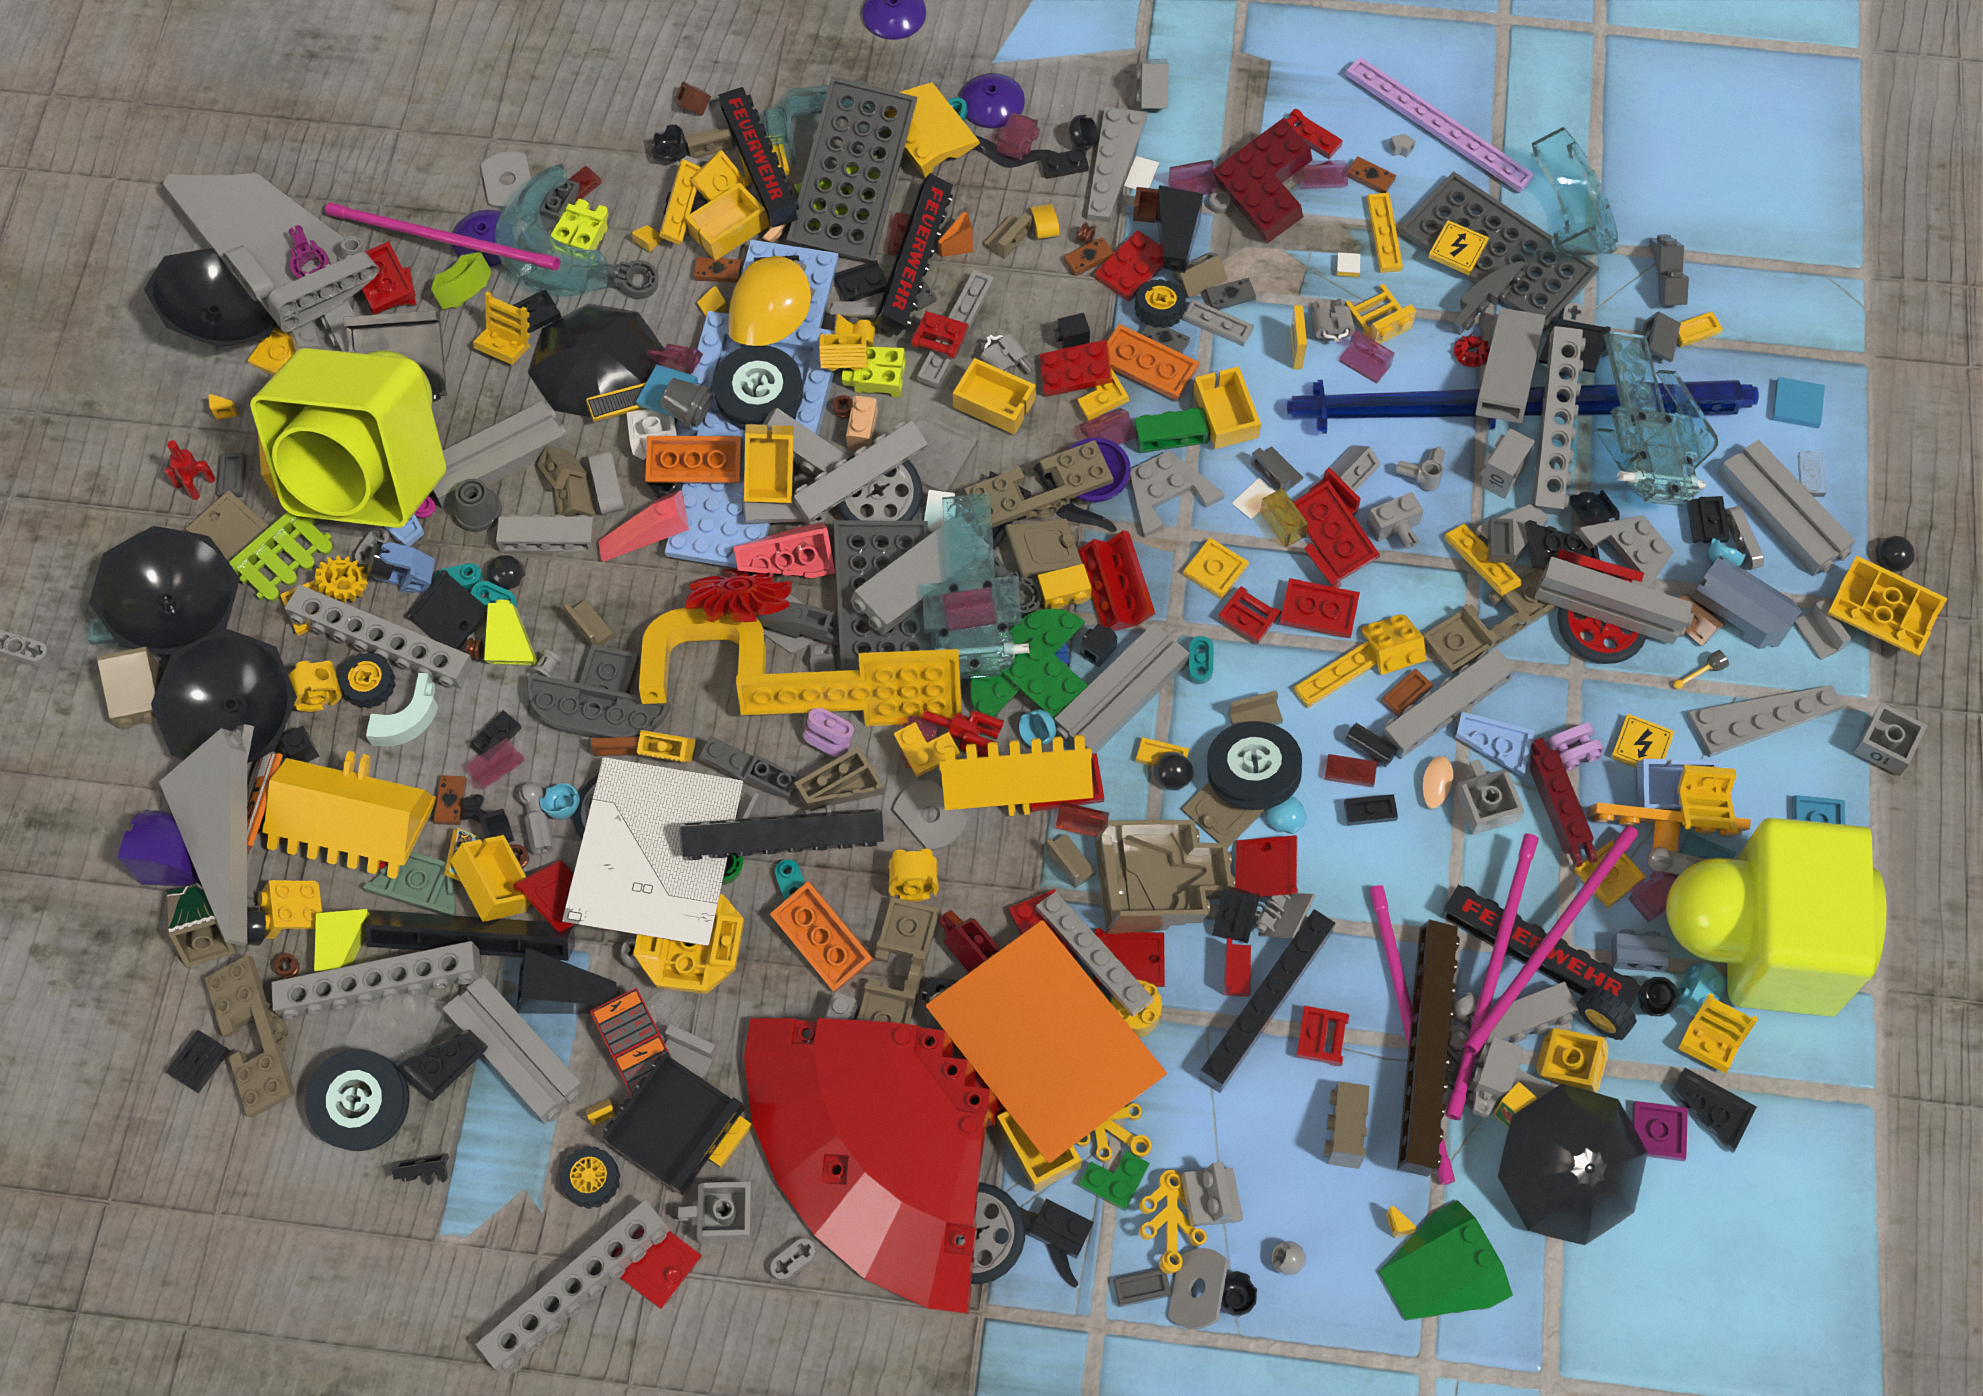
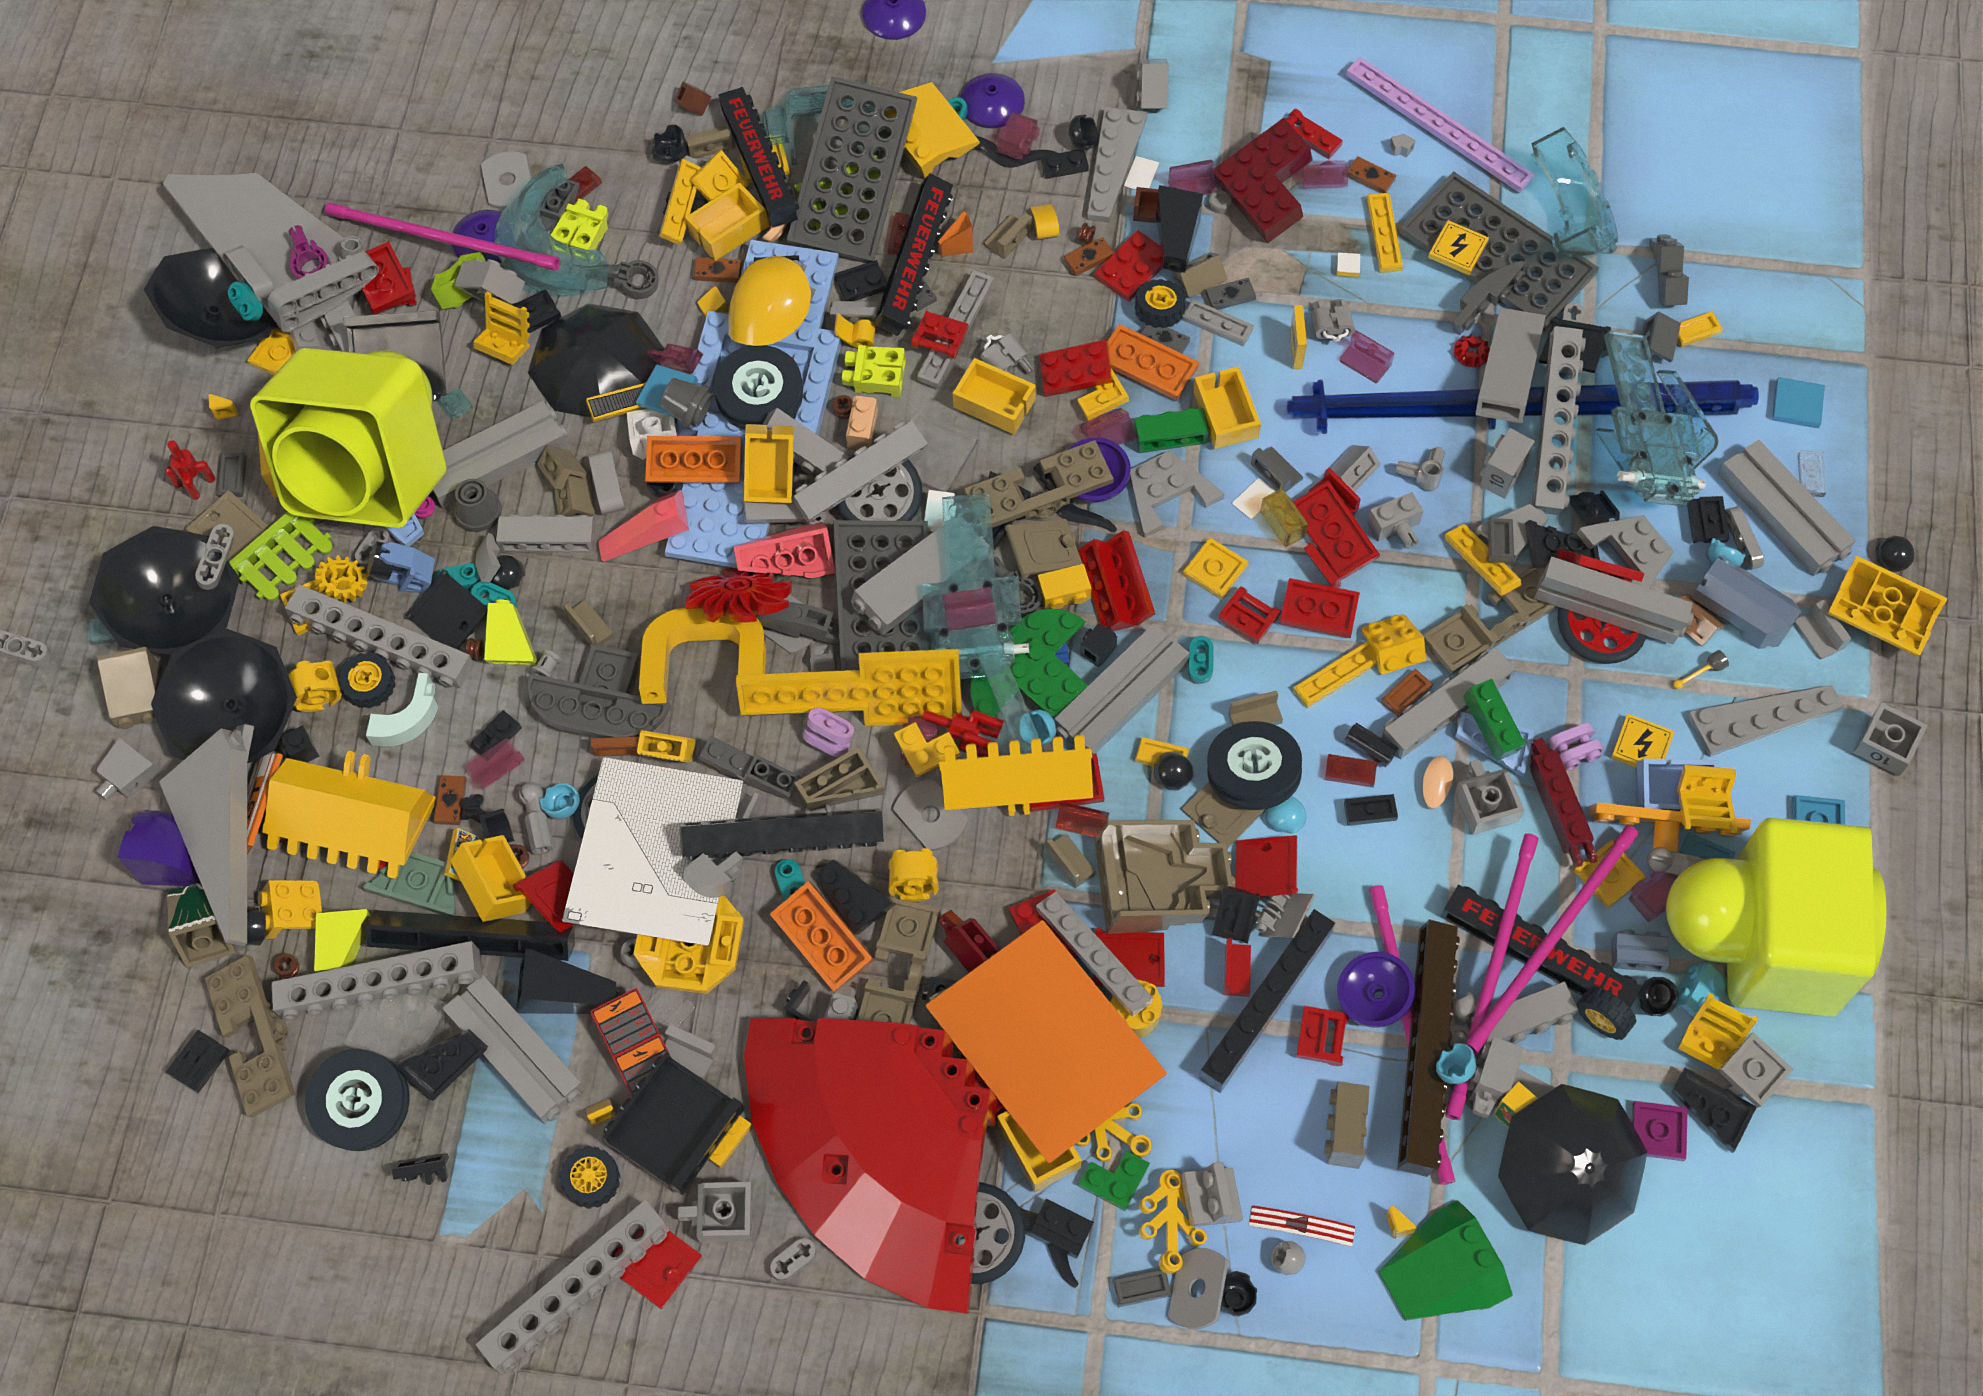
yellow slope [631,225,664,252] -> none
yellow brick [819,333,867,371] -> none
black brick [1054,313,1090,349] -> none
yellow plate [1345,283,1416,347] -> none
yellow slope [1535,1028,1608,1092] -> none
none -> light grey torso [96,738,160,800]
none -> light grey beam [195,524,235,590]
none -> teal plate [228,282,263,321]
none -> clear light blue tile [440,388,473,420]
none -> light grey hinge [454,259,525,304]
none -> light grey slope [476,533,501,583]
none -> light grey brick [684,852,743,898]
none -> black bracket [785,980,812,1021]
none -> black wing [814,859,896,935]
none -> clear light blue tile [970,627,1045,754]
none -> sticker [1249,1206,1355,1246]
none -> dark purple dish [1337,952,1415,1028]
none -> medium azure hair [1436,1043,1476,1084]
none -> green brick [1463,678,1526,762]
none -> light grey bracket [1718,1032,1793,1108]

